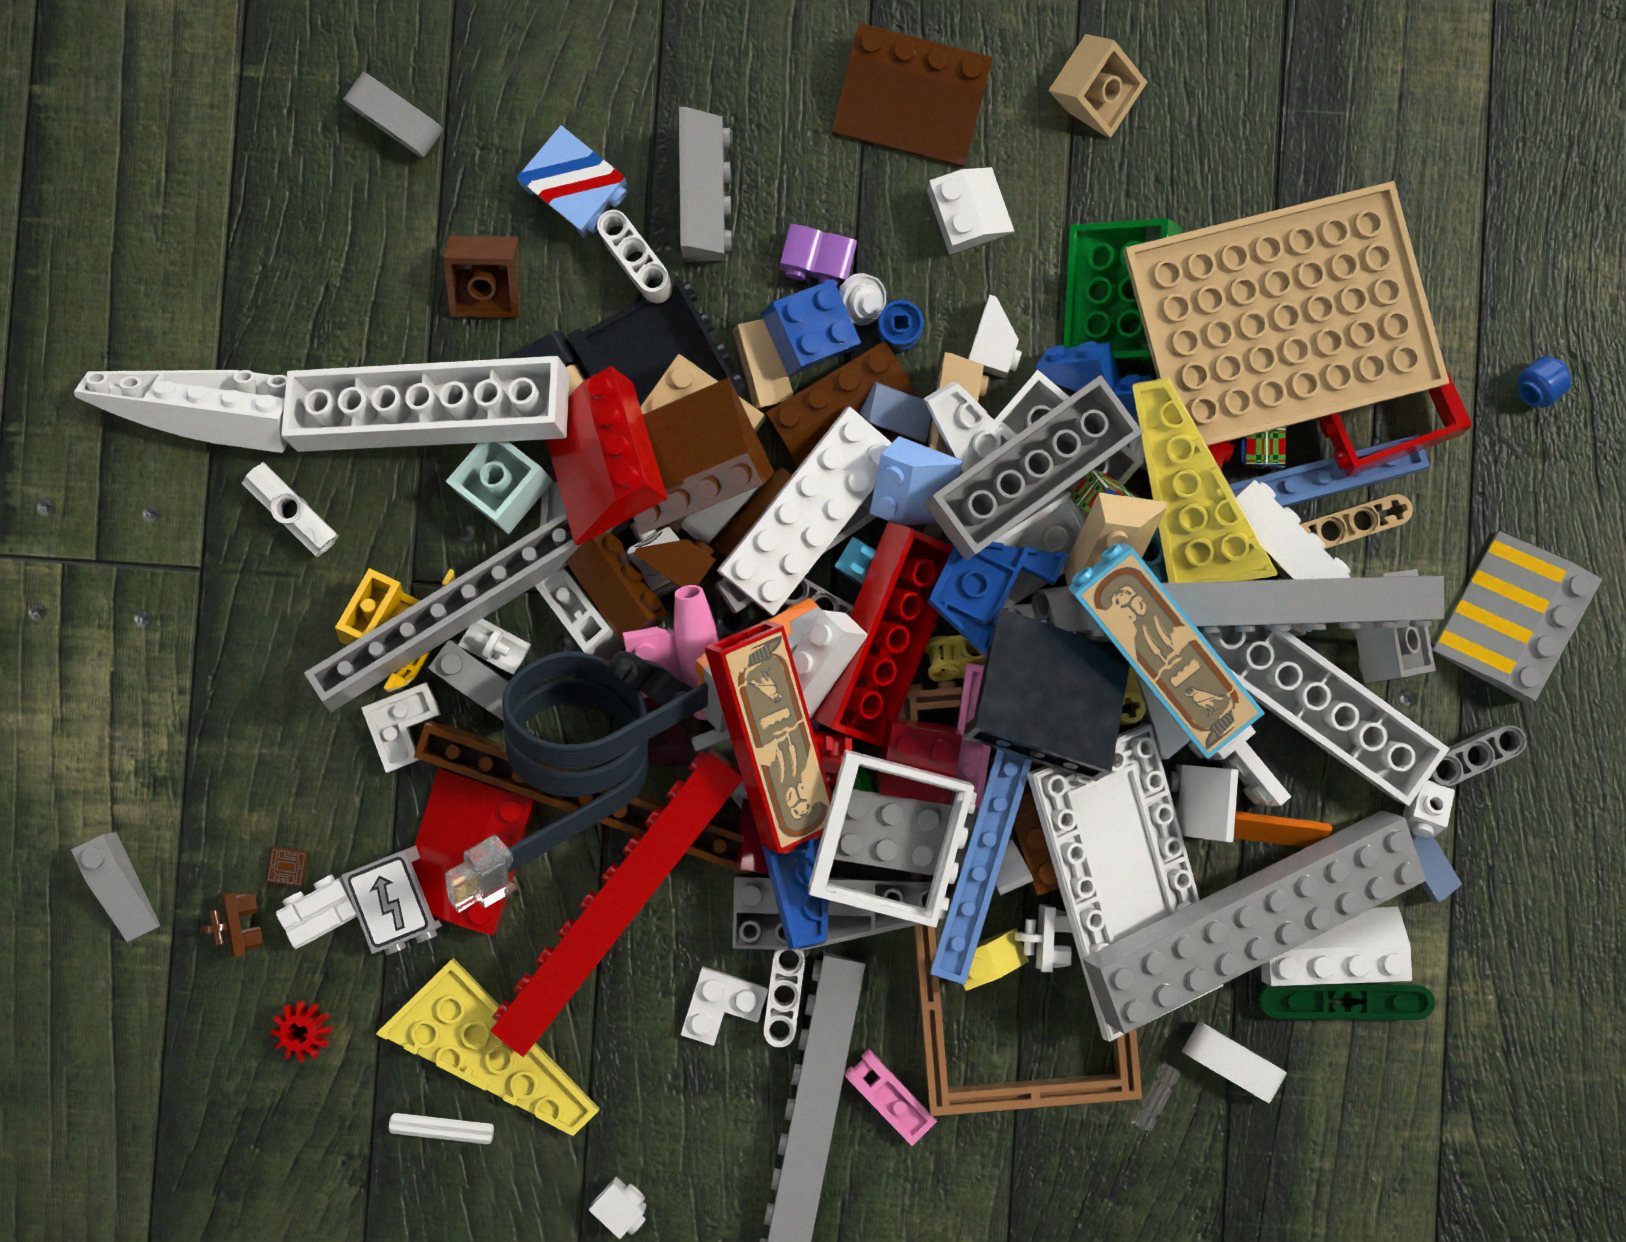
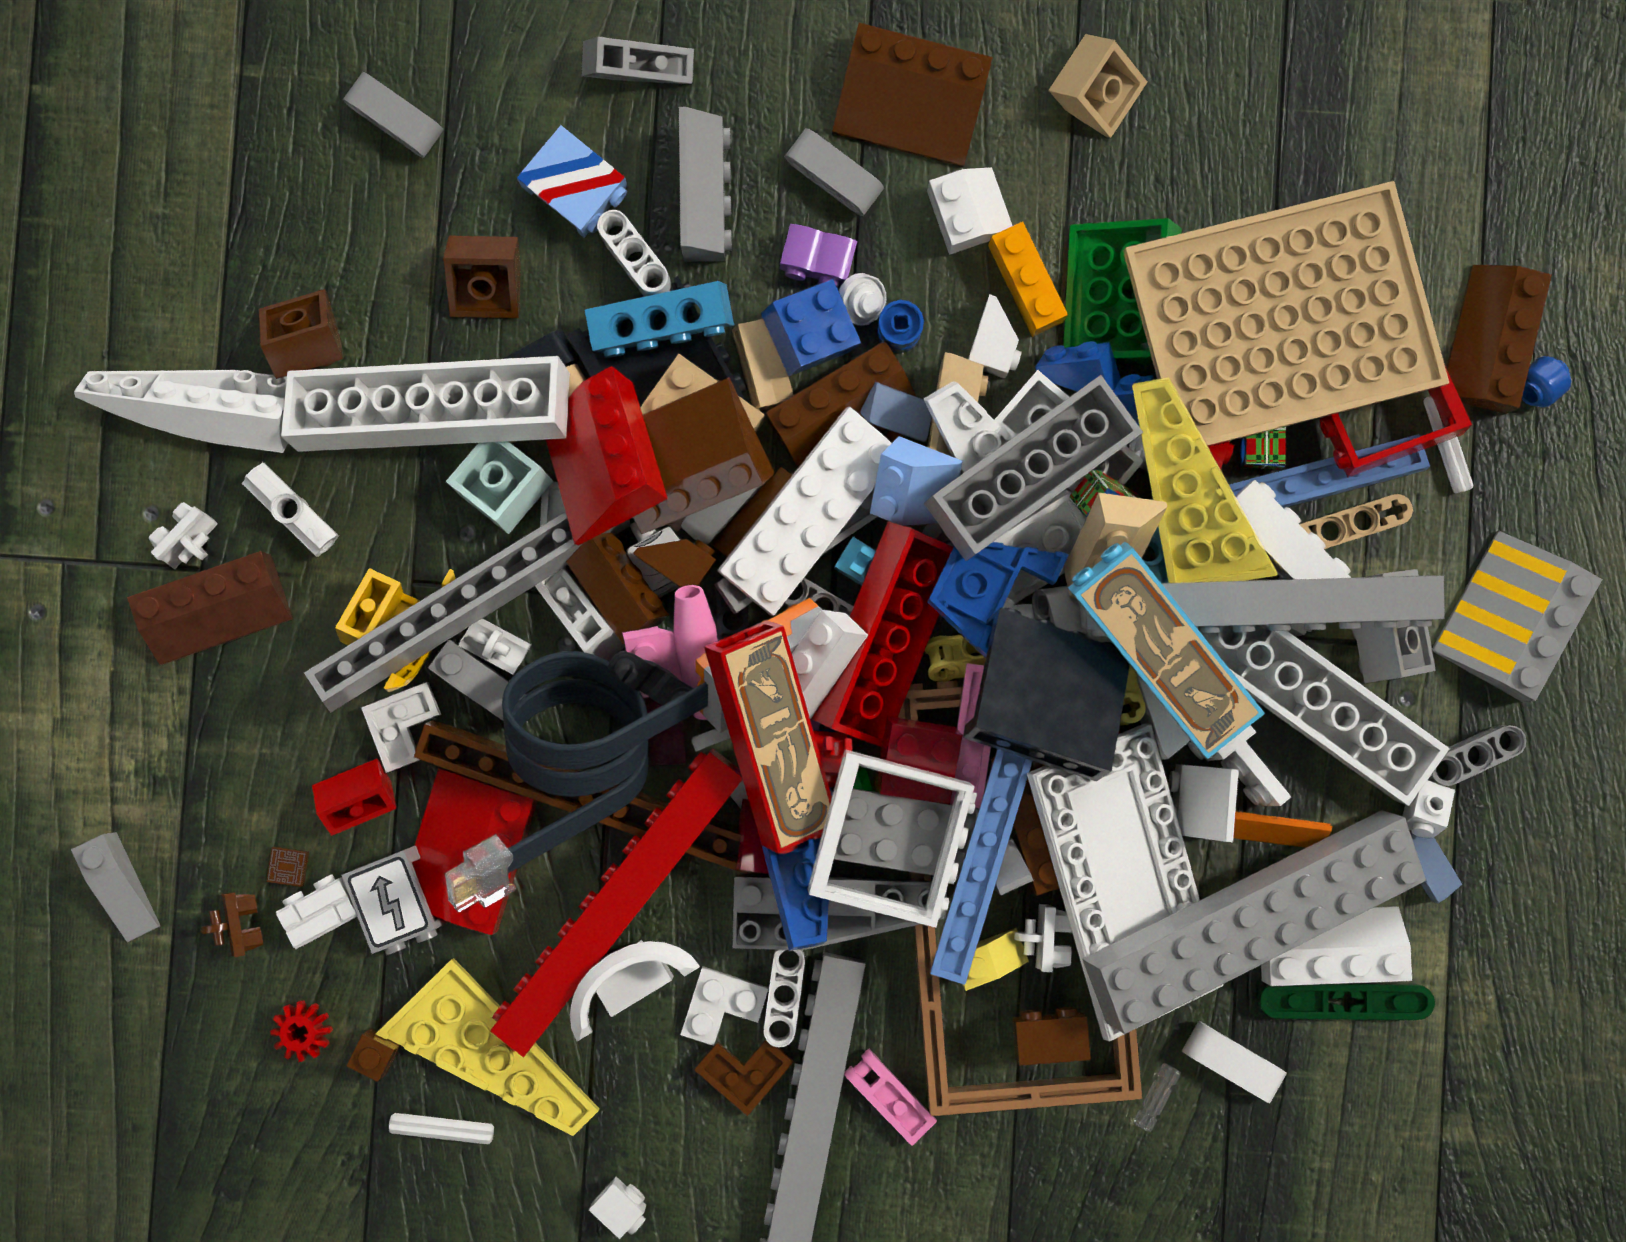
none -> copper slope [127,551,293,665]
none -> white hips [149,502,218,569]
none -> reddish brown slope [259,289,343,379]
none -> red brick [312,758,397,836]
none -> reddish brown brick [346,1028,401,1082]
none -> white piece [570,940,700,1041]
none -> light grey slope [582,37,694,84]
none -> dark azure brick [585,281,734,358]
none -> reddish brown plate [694,1039,793,1116]
none -> light grey beam [784,128,884,216]
none -> light orange brick [988,221,1068,337]
none -> reddish brown brick [1012,1007,1091,1066]
none -> white axle [1423,396,1473,493]
none -> reddish brown slope [1446,265,1552,414]

